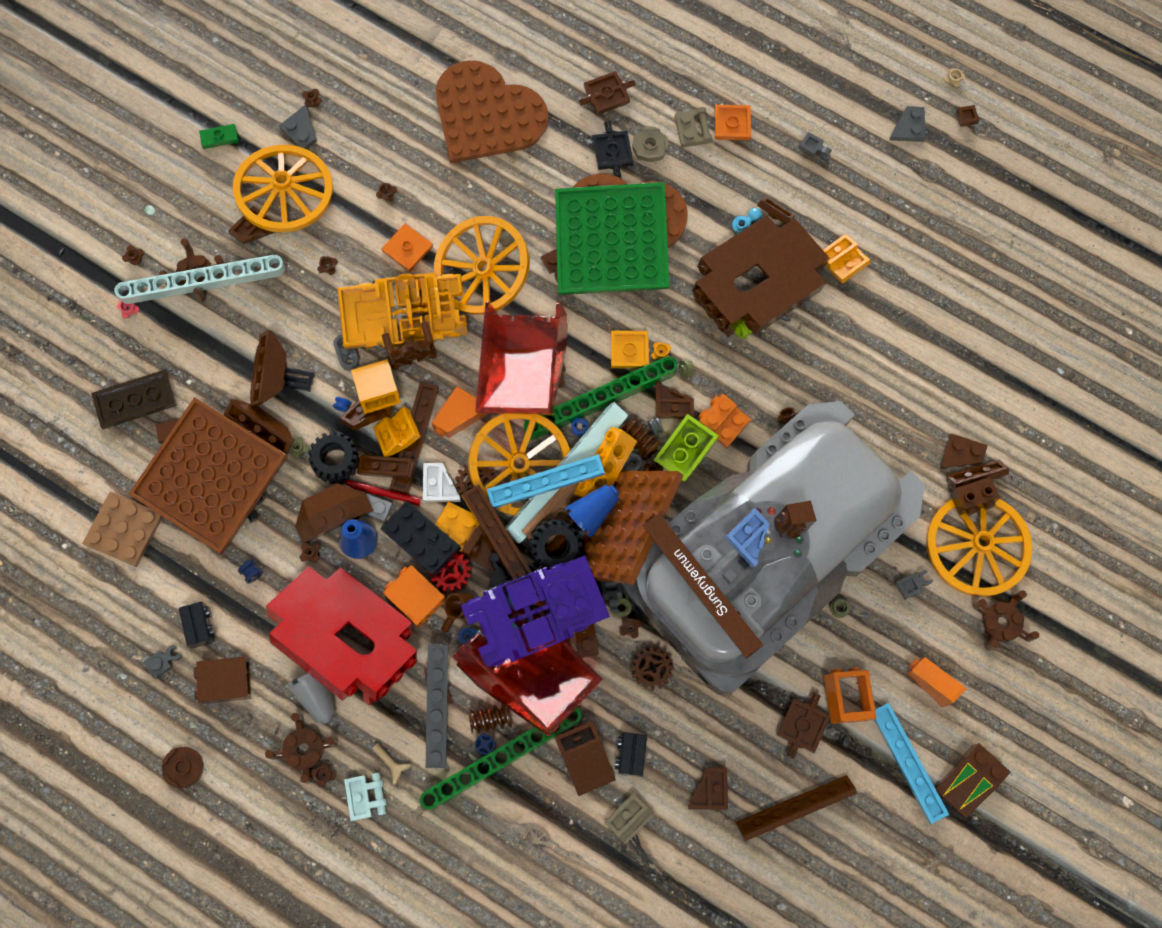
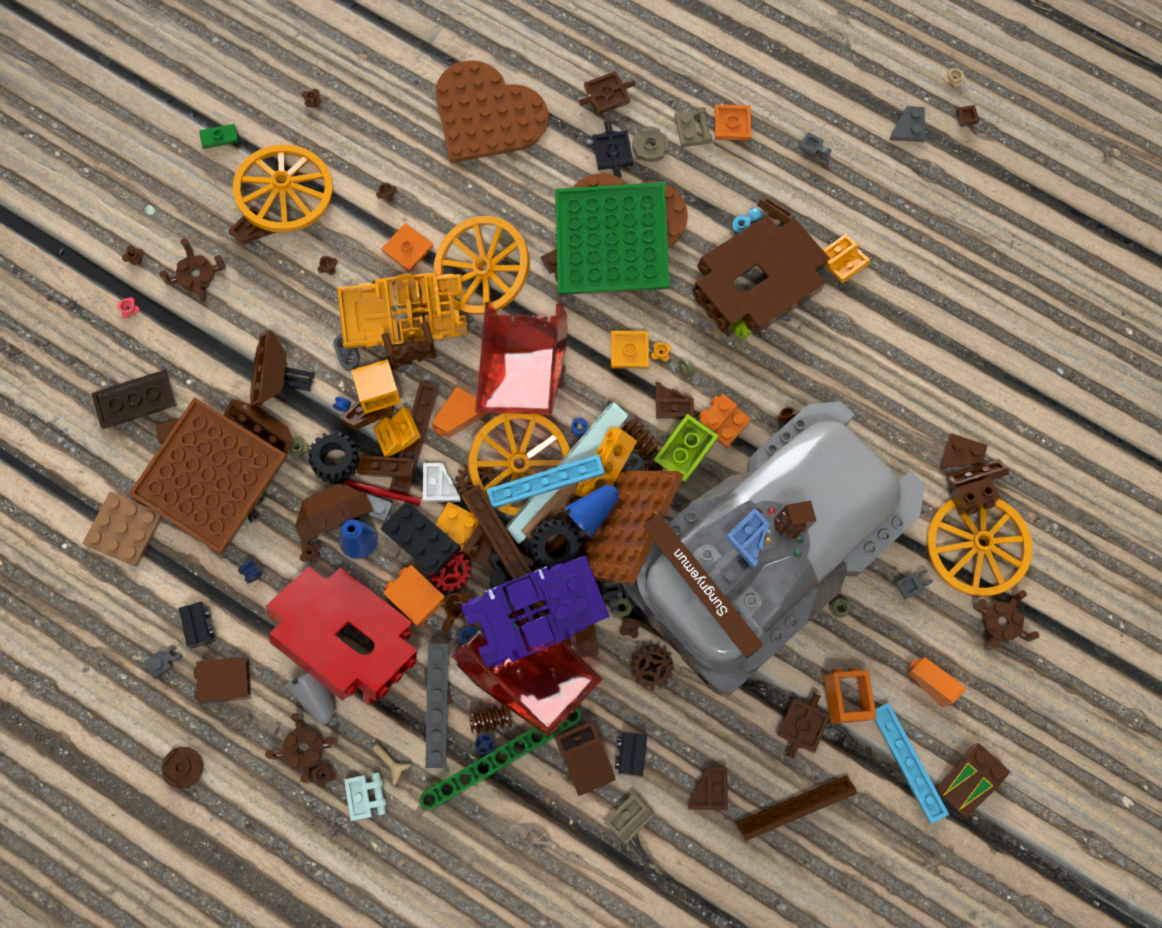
light aqua beam [114,255,285,304] -> none
dark grey wing [279,105,317,149] -> none
green beam [524,356,677,440] -> none
dark grey bush [647,417,663,436] -> none

